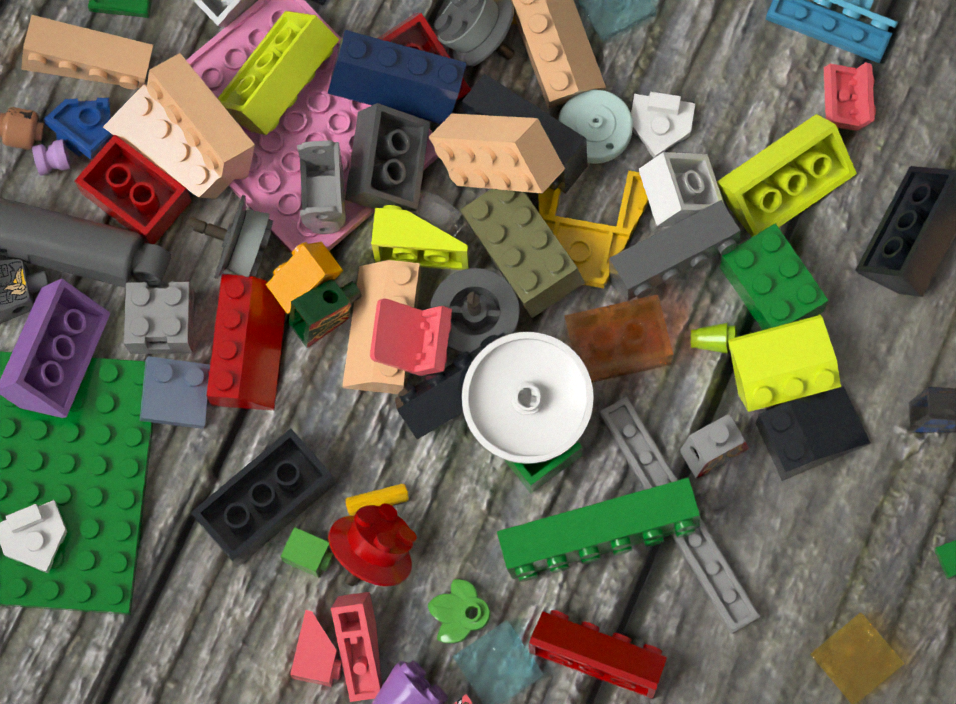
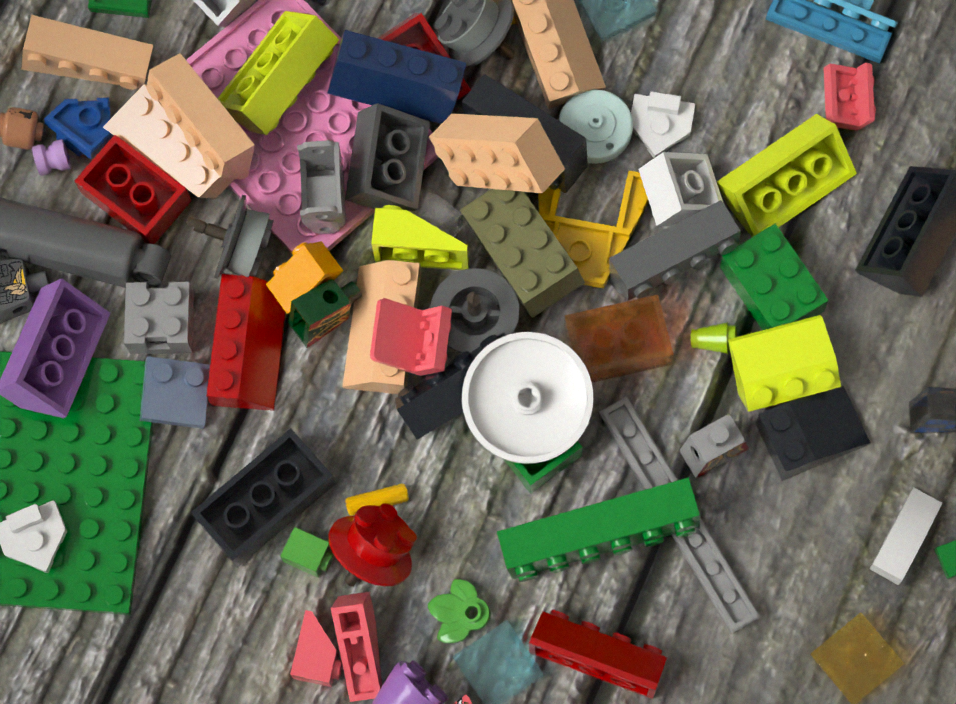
none -> white slope [870,487,942,585]

